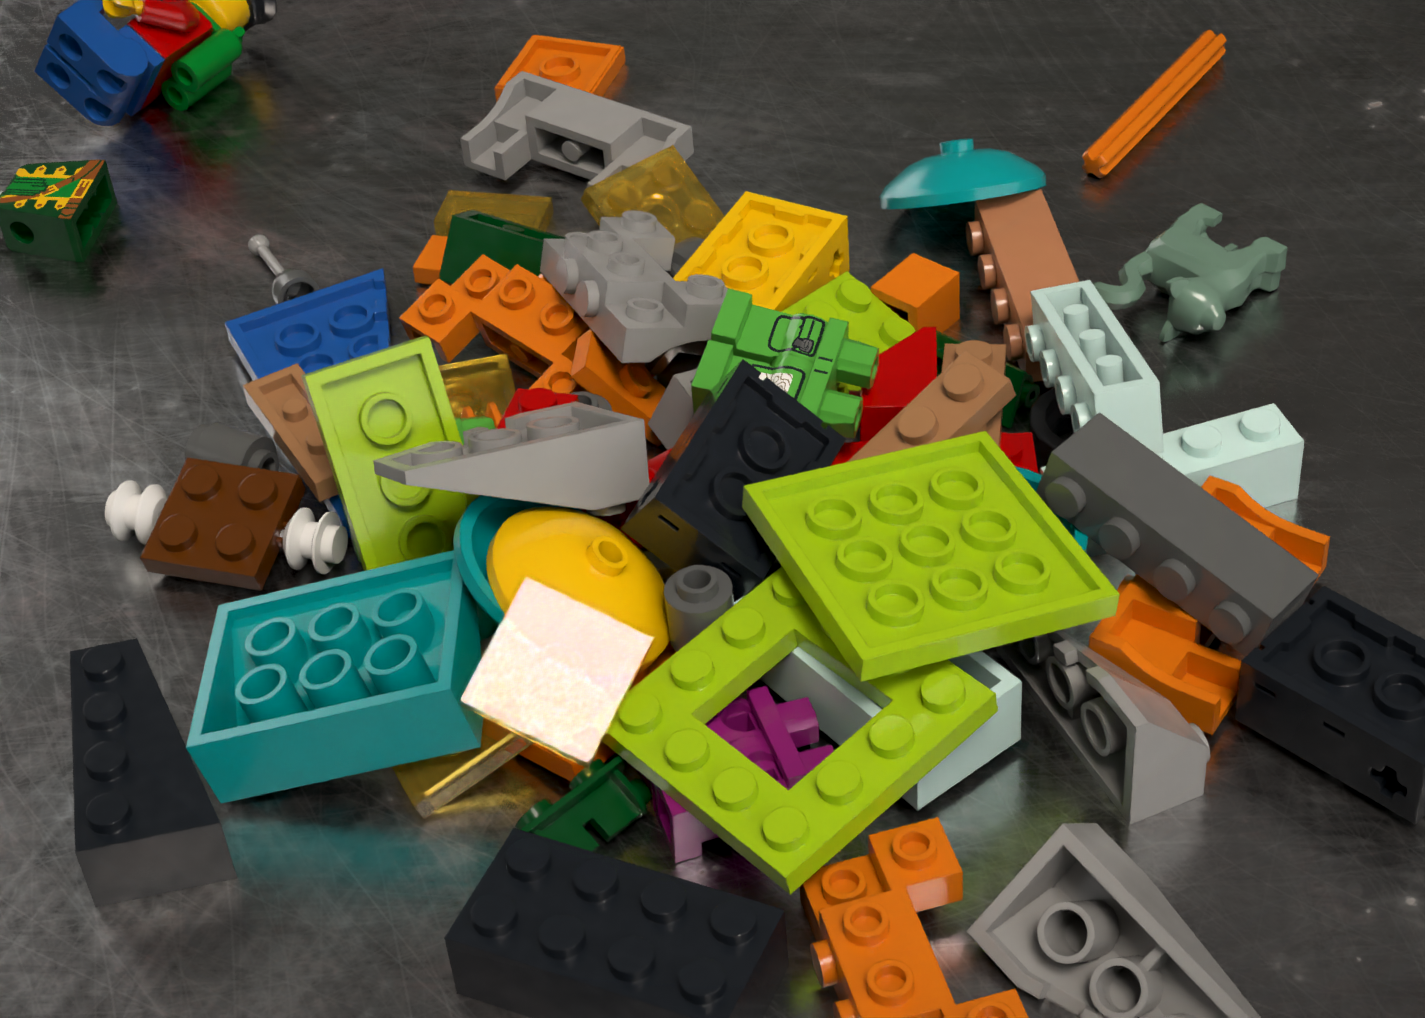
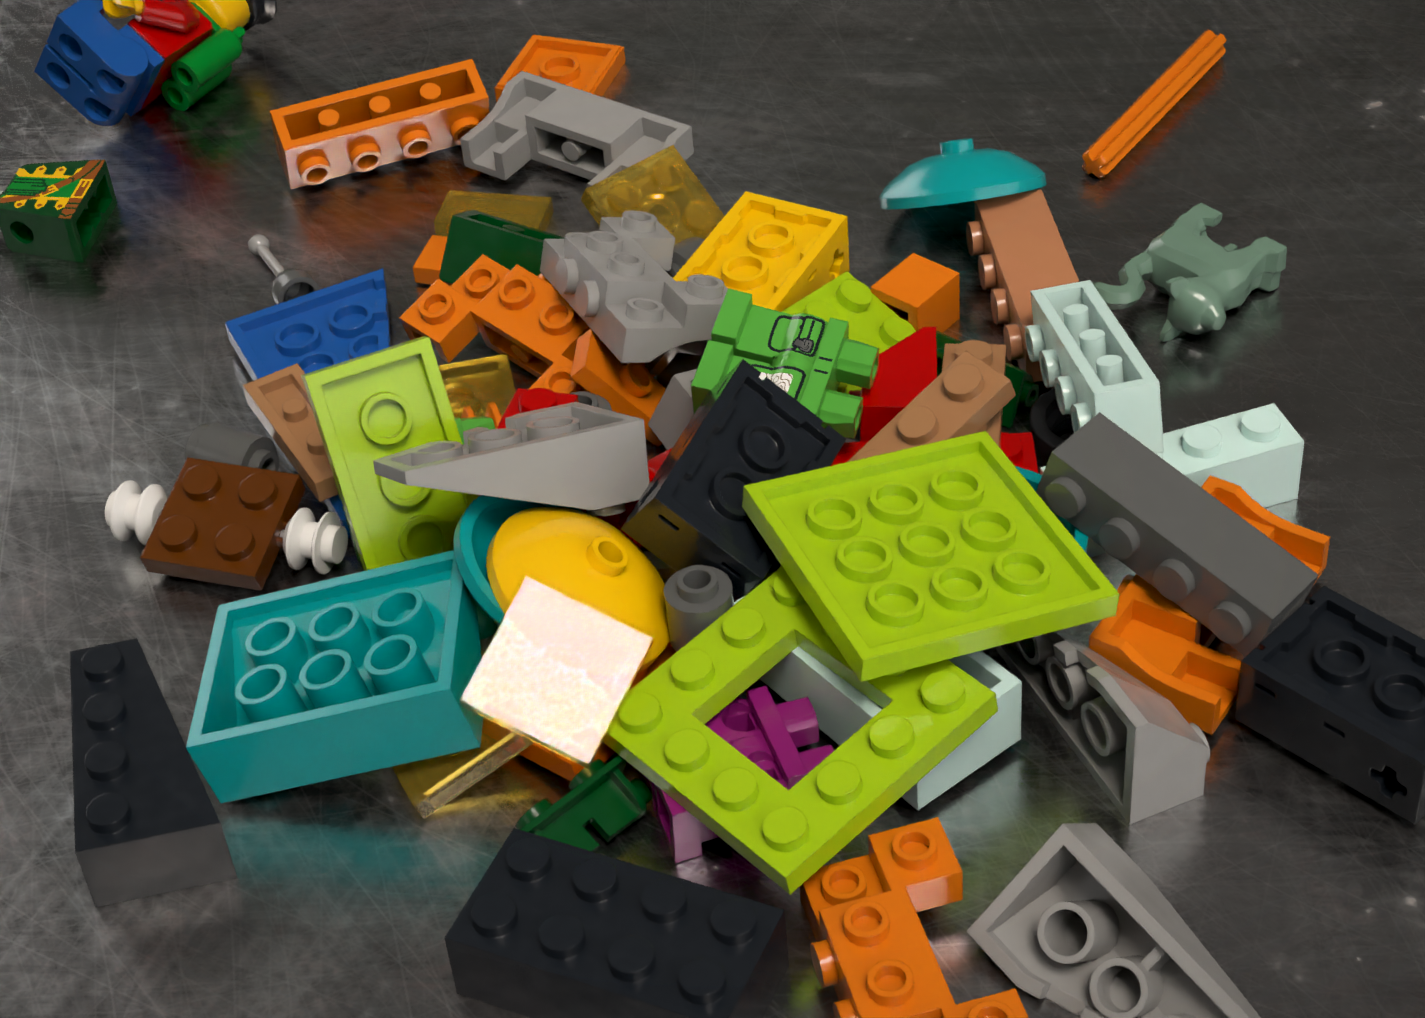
none -> orange brick [270,59,489,189]

